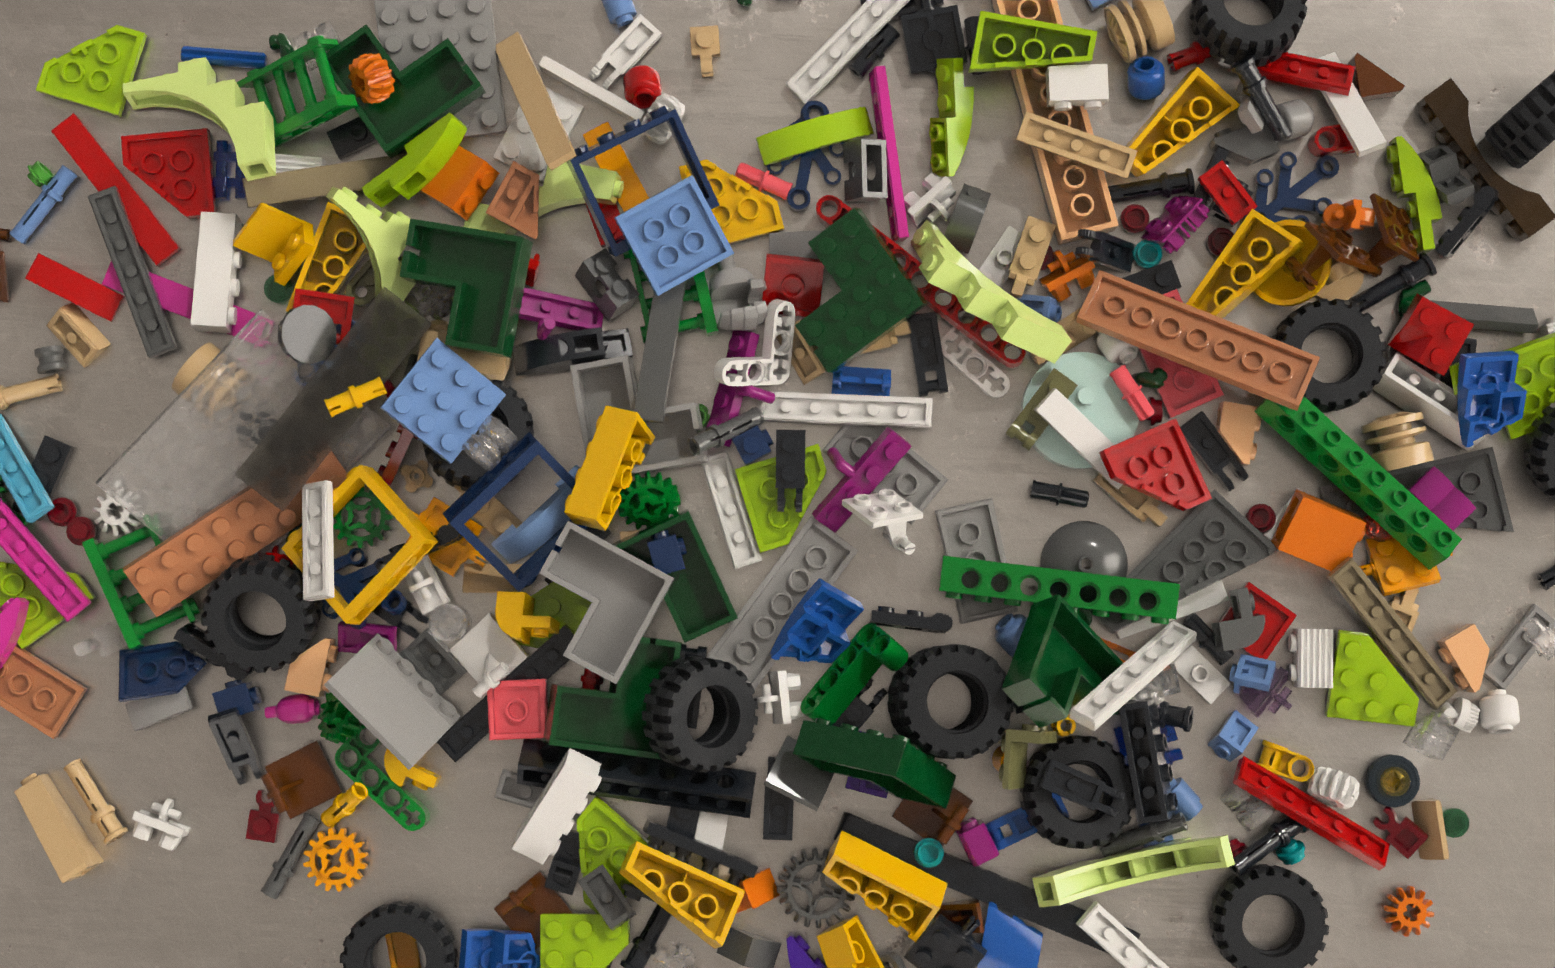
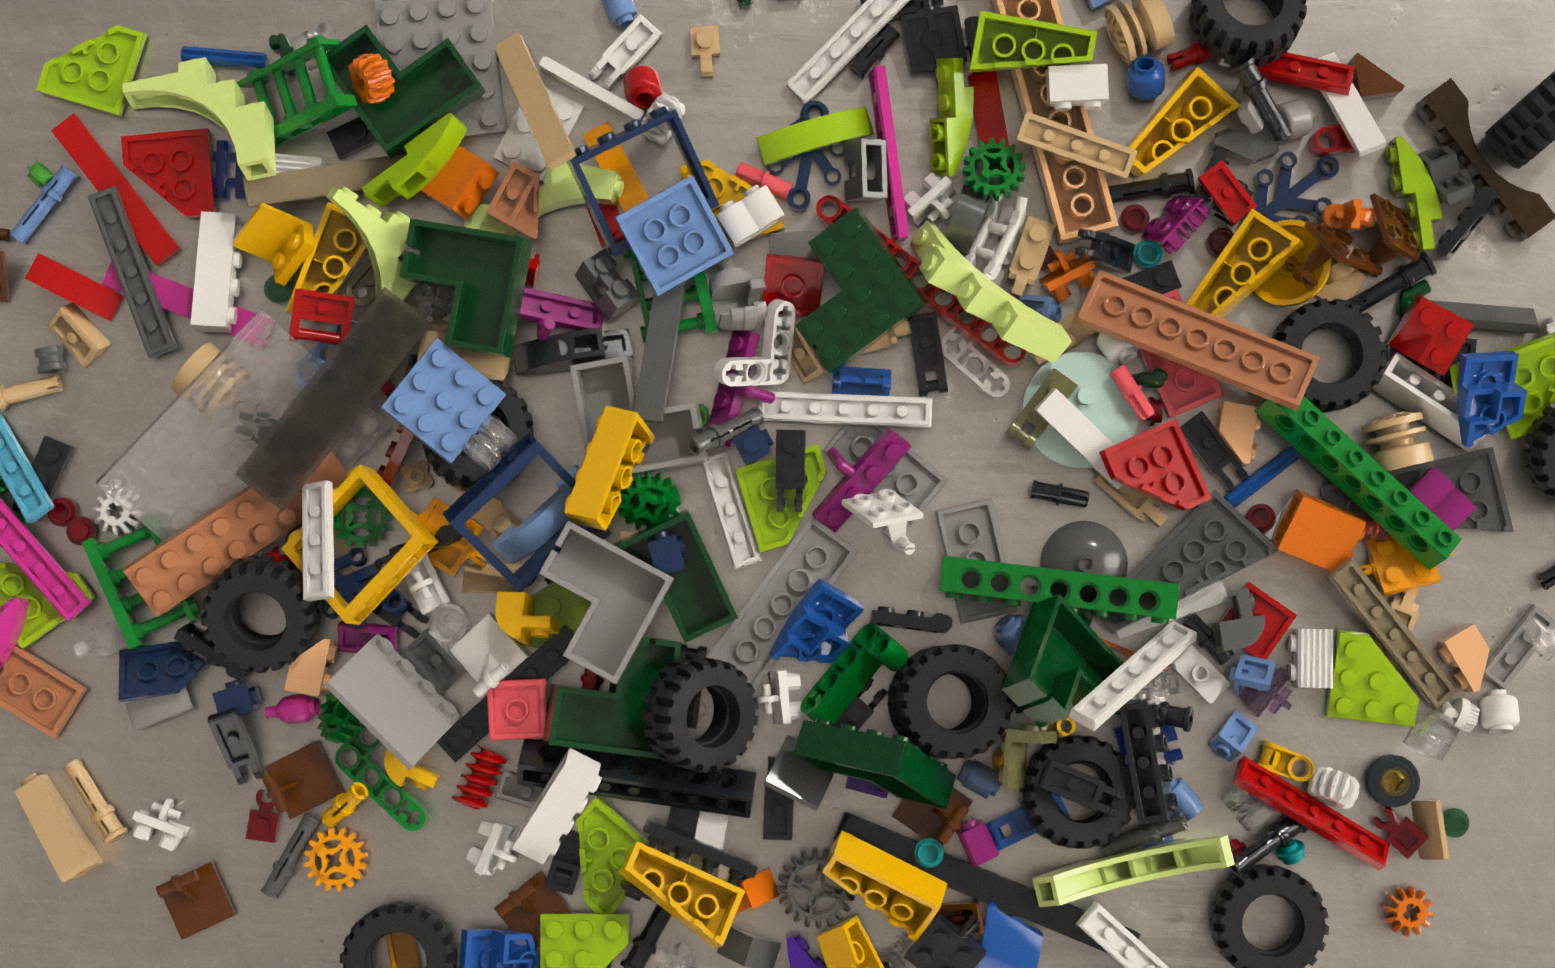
tile [278,305,337,364] -> none
yellow pin [324,376,387,418] -> none
dark grey plate [578,864,636,931] -> none
none -> reddish brown plate [156,861,236,940]
none -> red piece [451,744,508,810]
none -> white hips [466,821,518,876]
none -> white brick [716,185,785,248]
none -> medium blue brick [957,759,1002,799]
none -> green gear [962,137,1026,201]
none -> white piece [964,194,1029,281]
none -> red tile [967,71,1014,174]
none -> blue axle [1224,446,1299,508]

